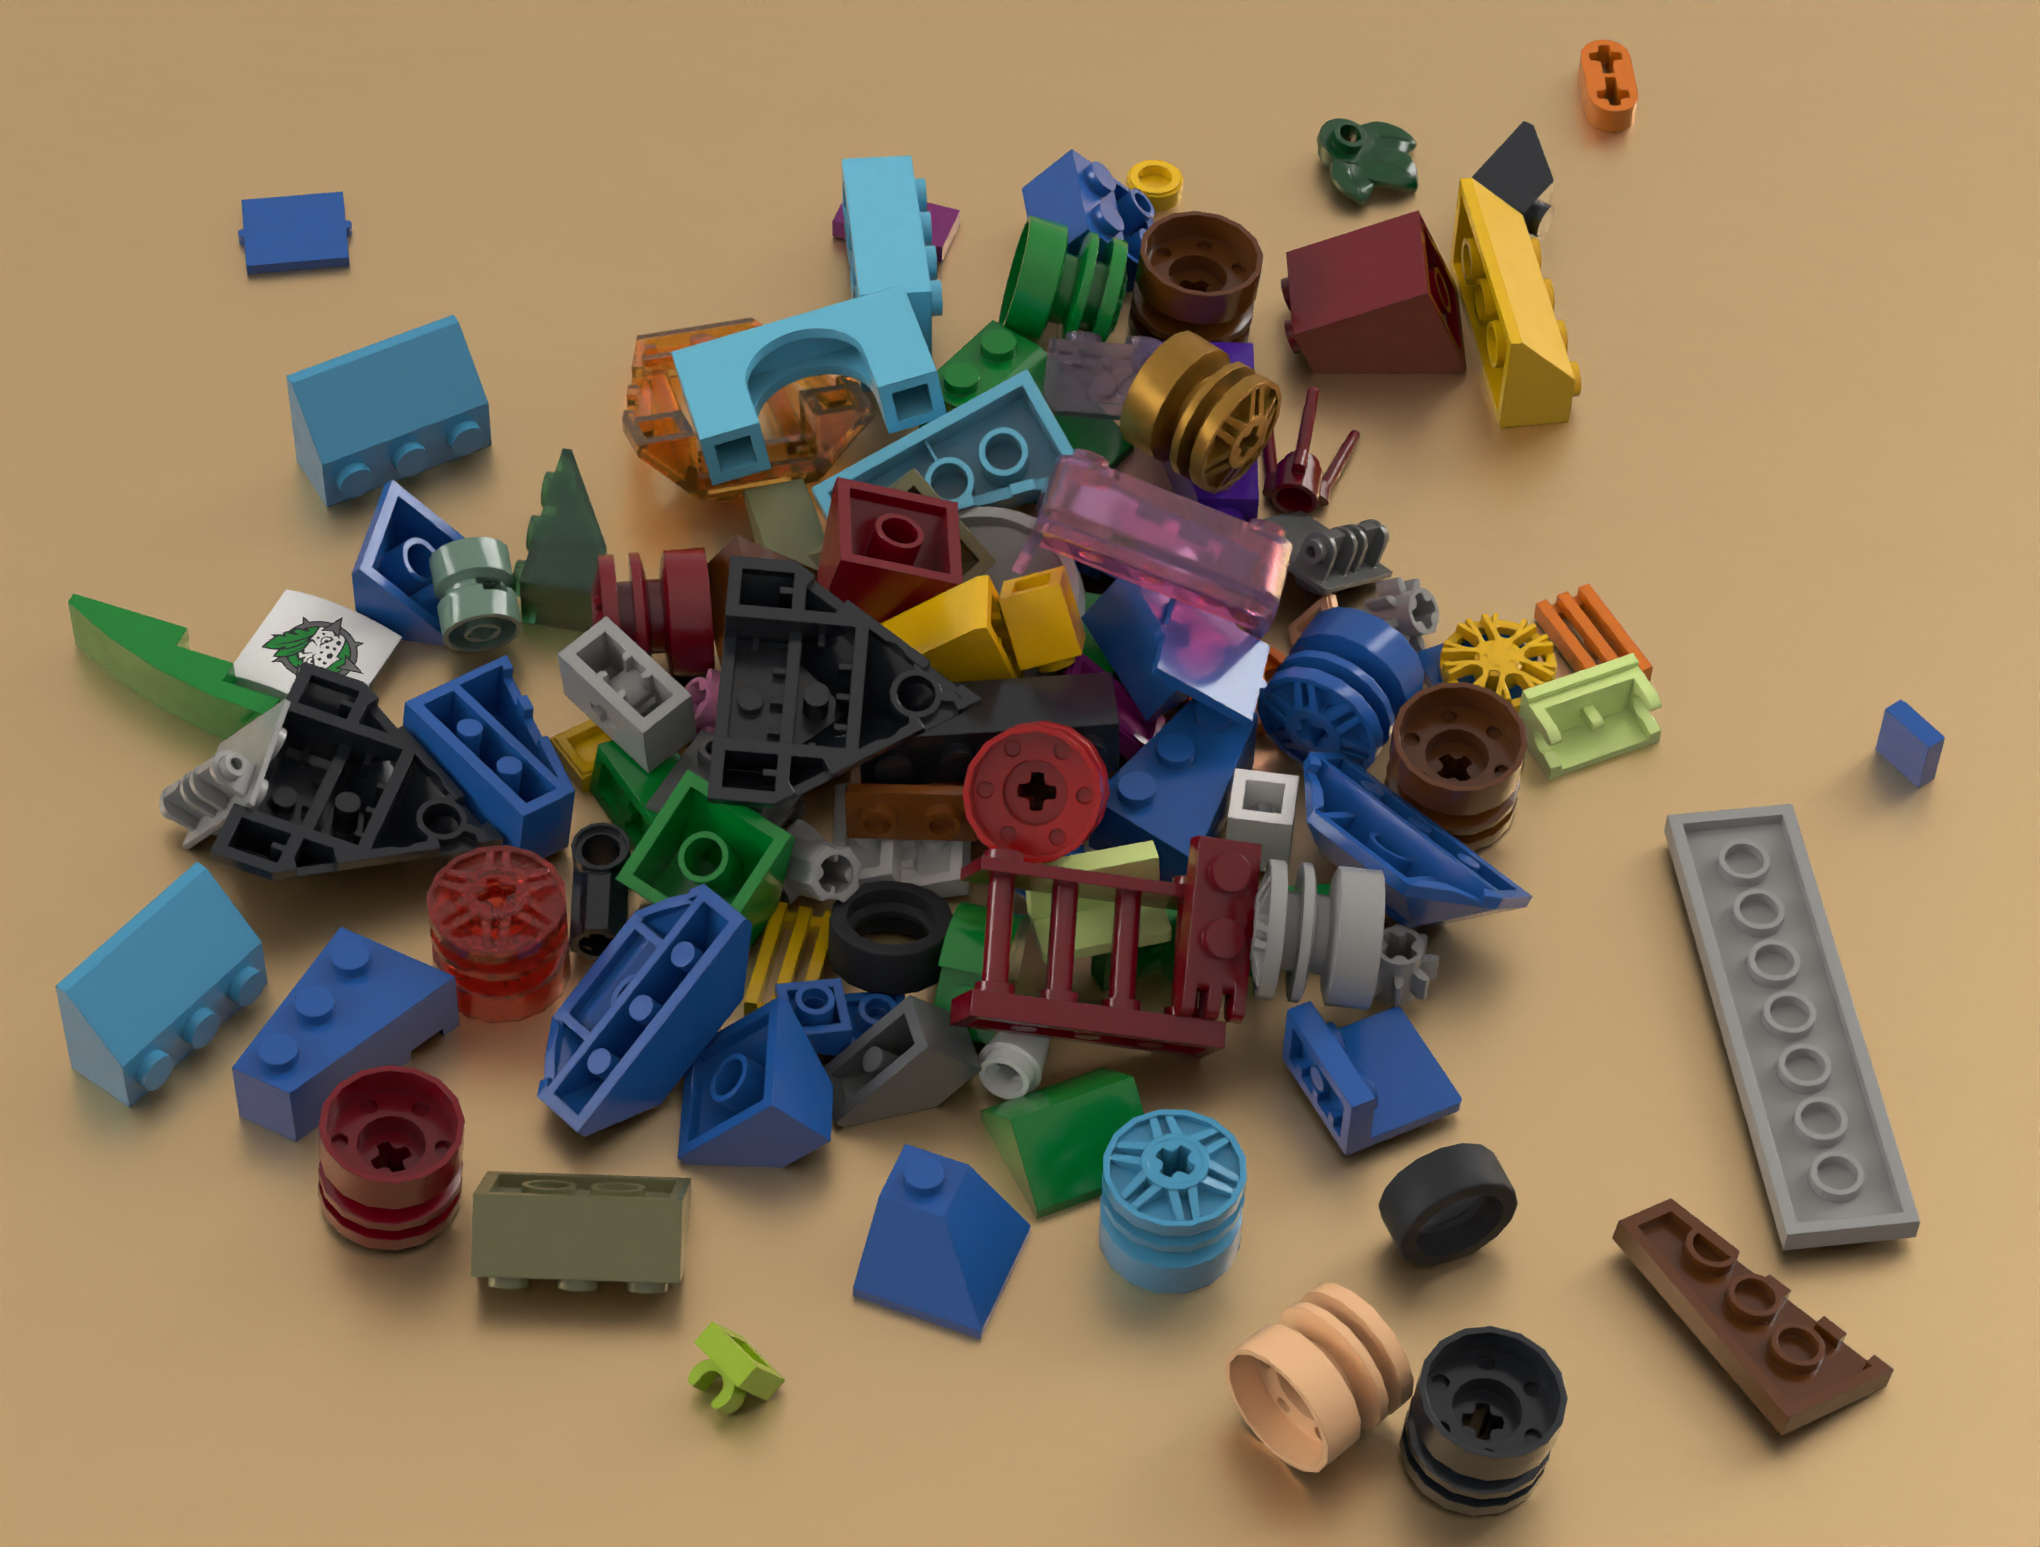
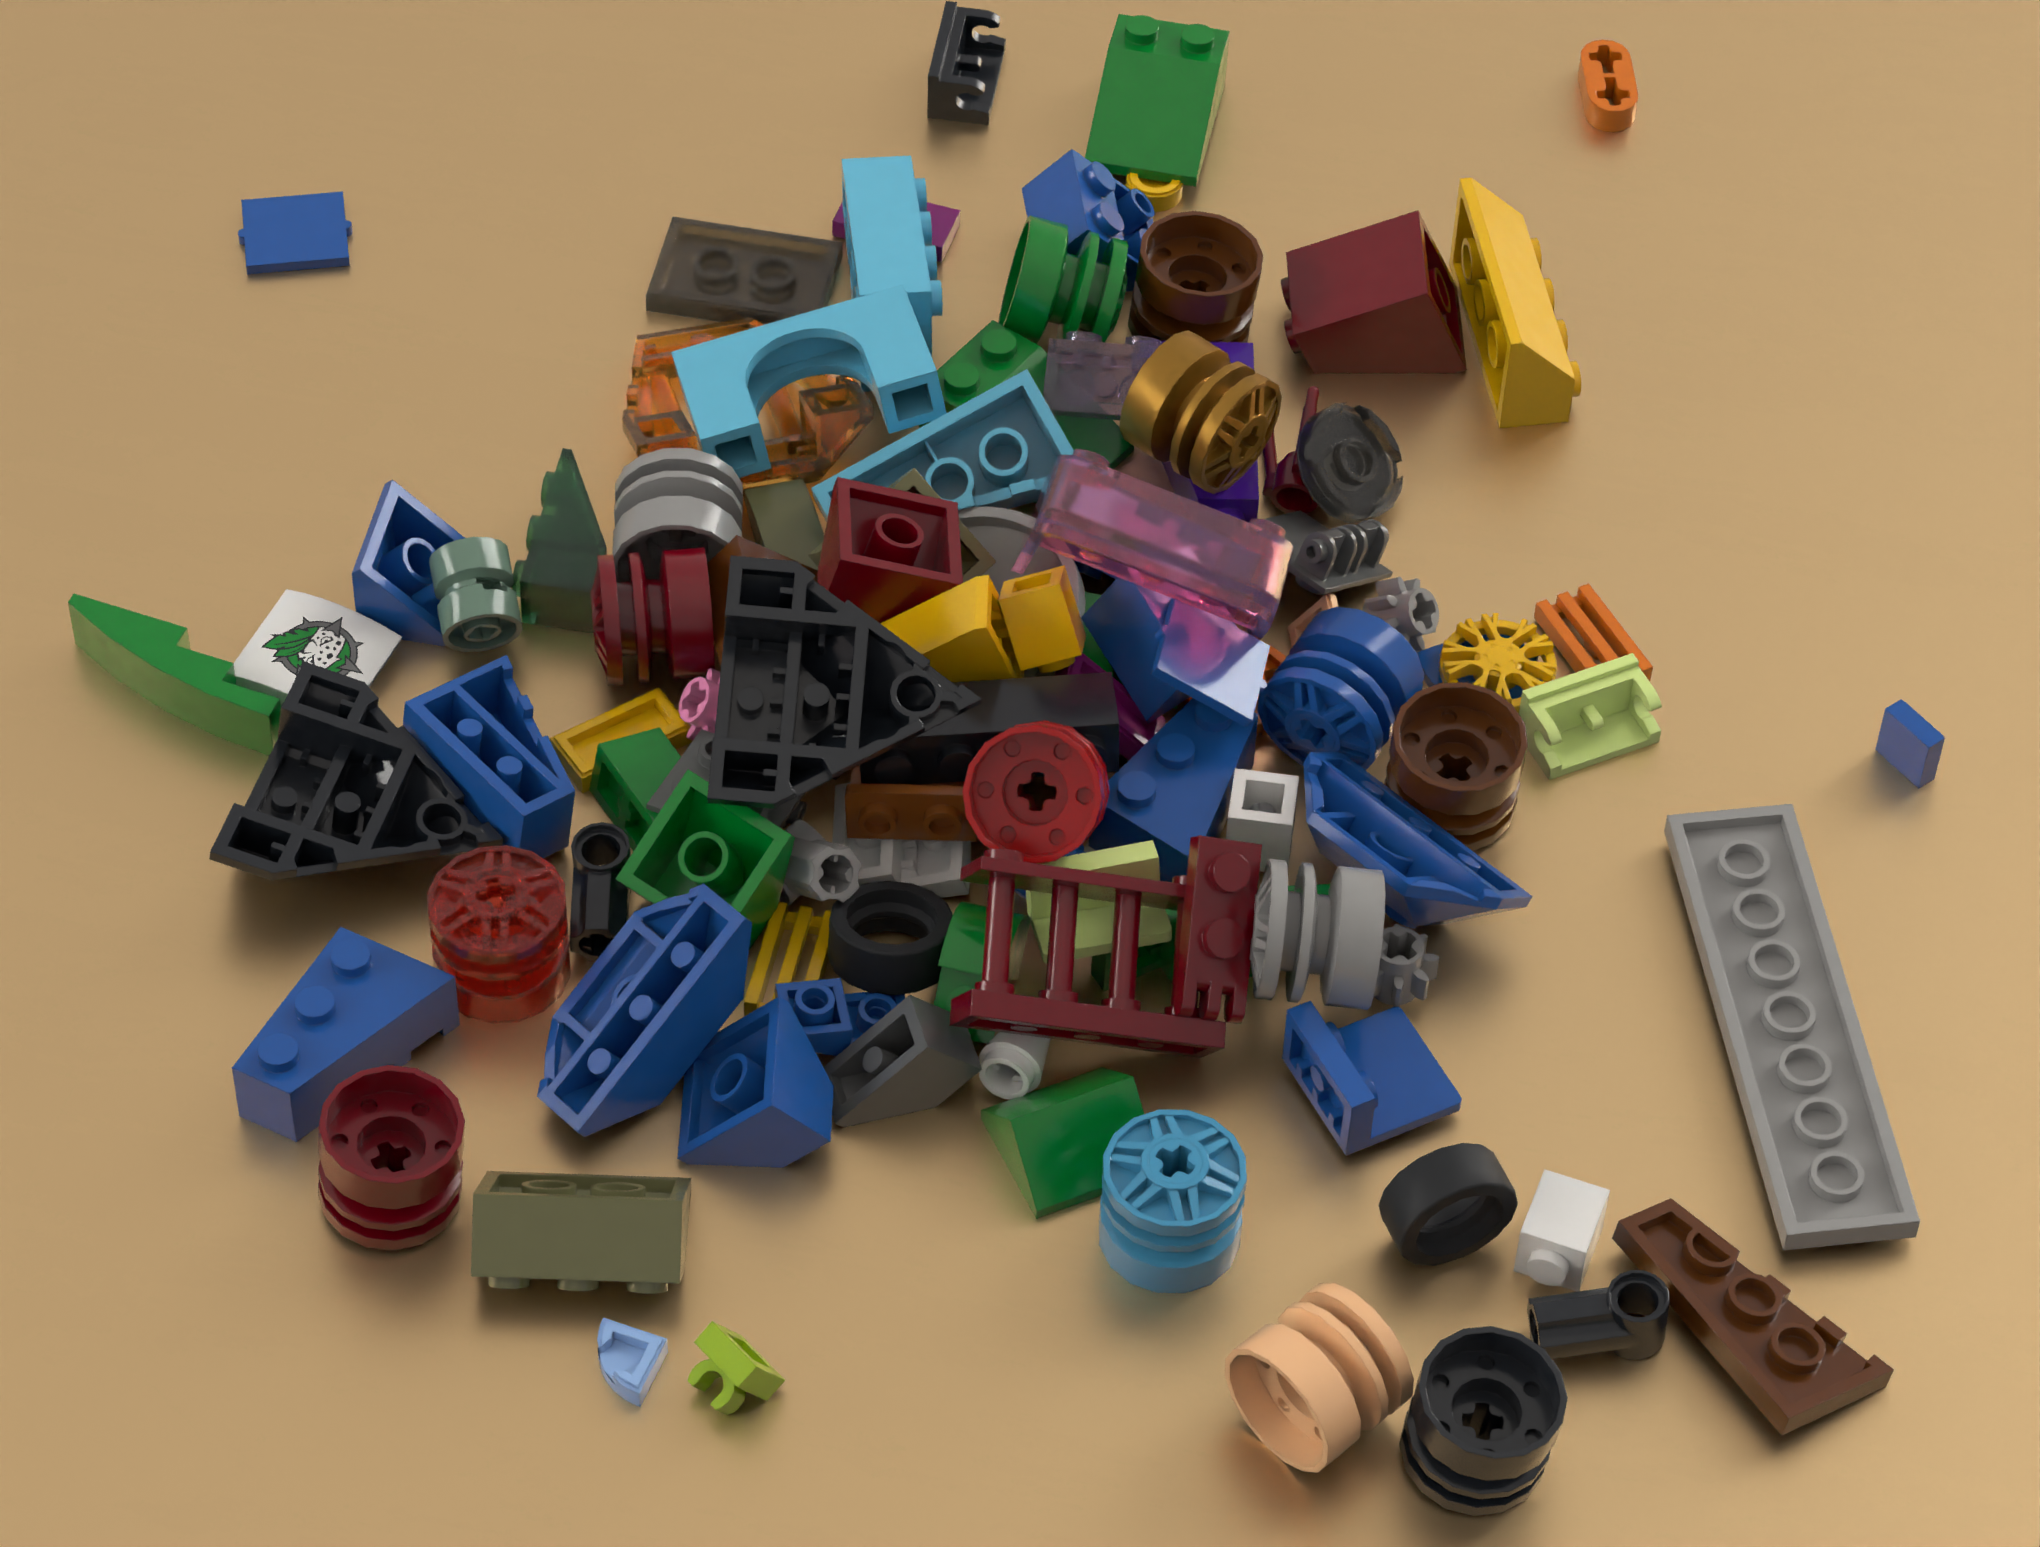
dark azure slope [55,862,268,1108] -> none
light grey hinge [159,699,291,850] -> none
dark azure slope [286,315,492,507] -> none
light grey brick [558,616,697,774] -> none
blue slope [853,1144,1031,1339] -> none
dark green plate [1317,118,1419,204] -> none
black slope [1471,121,1555,238] -> none
none -> light blue tile [597,1317,668,1407]
none -> light grey wheel [612,448,743,582]
none -> clear smoke tile [645,217,843,327]
none -> black hinge [927,1,1006,125]
none -> green slope [1085,14,1230,187]
none -> clear smoke tile [1296,402,1403,523]
none -> white brick [1513,1169,1610,1292]
none -> black piece [1527,1270,1669,1360]

